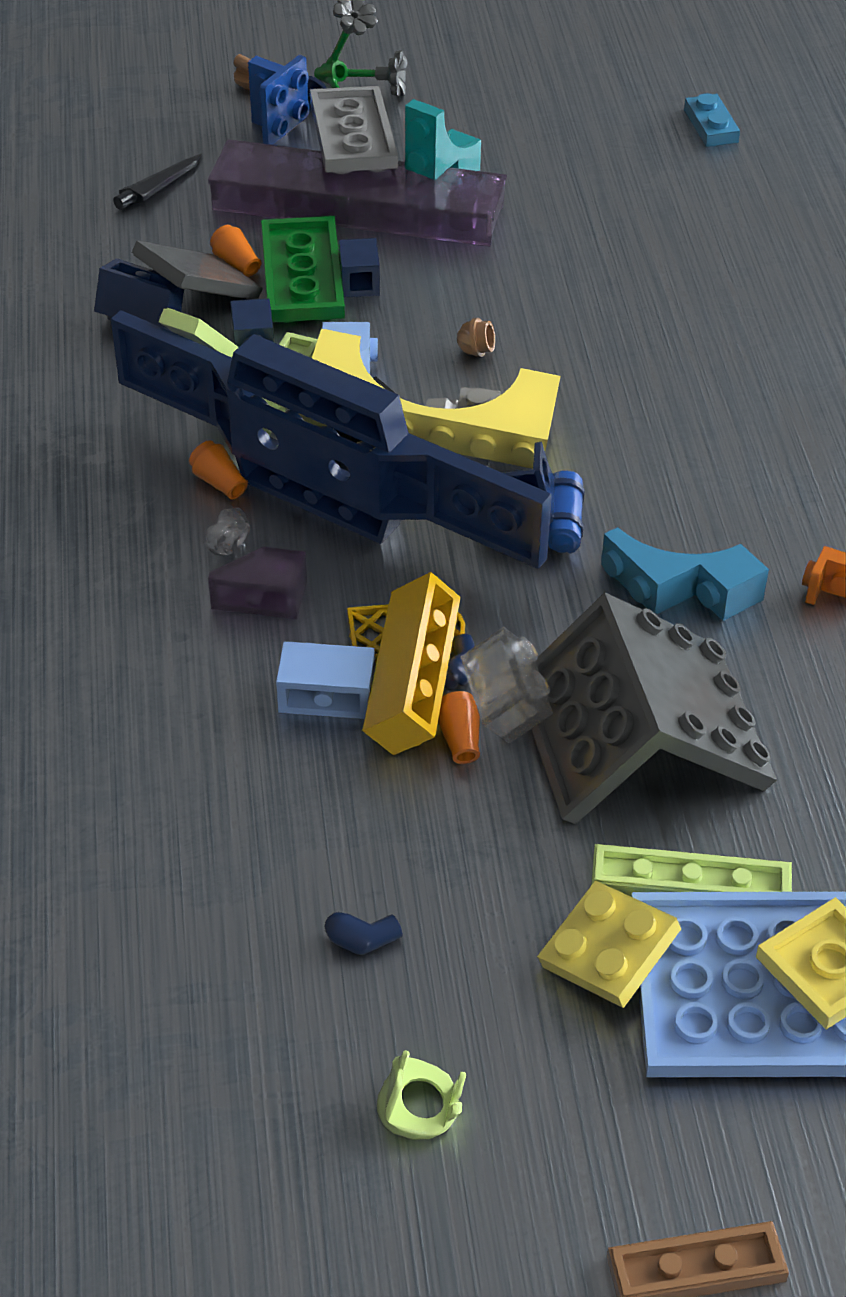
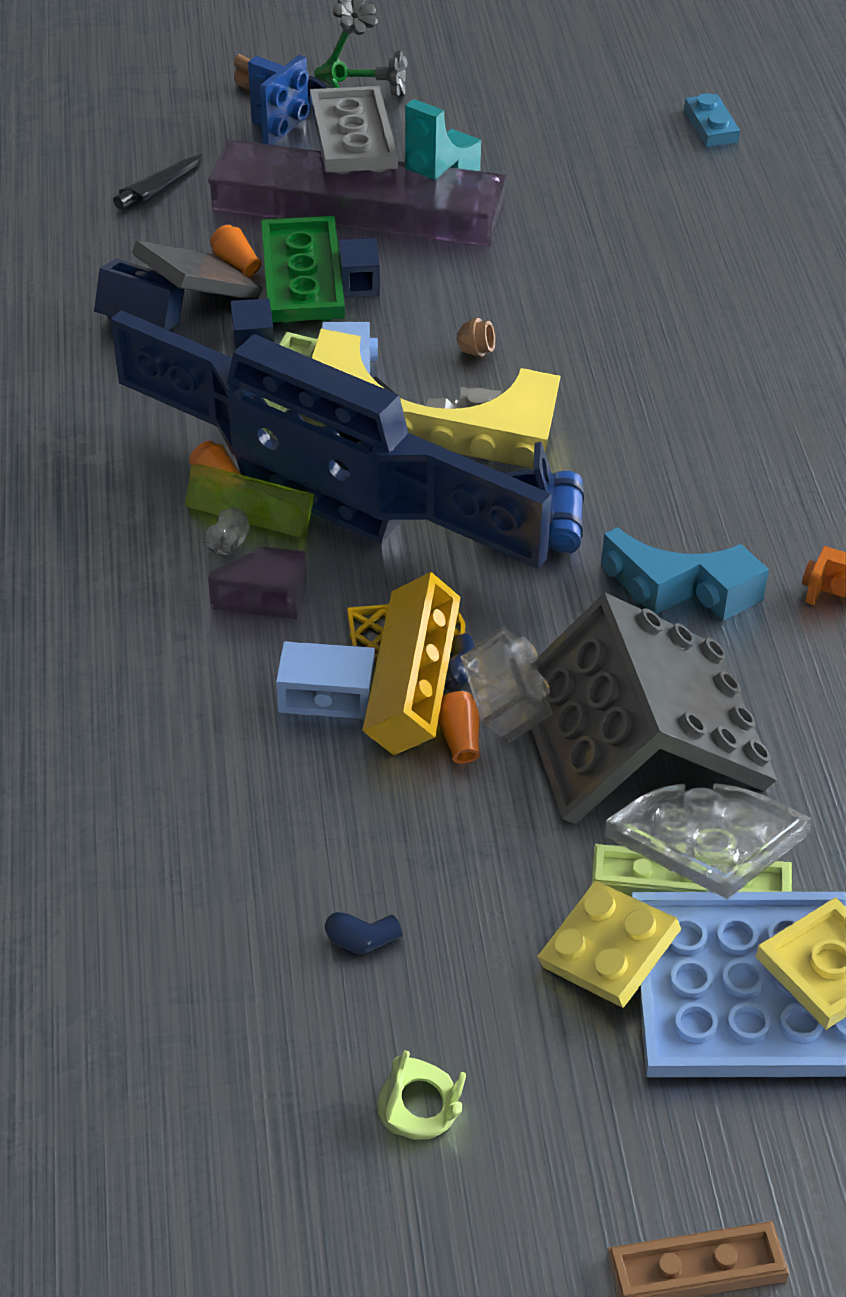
yellowish green tile [159,308,238,357] -> none
none -> clear neon green plate [185,464,314,538]
none -> clear plate [605,784,812,899]

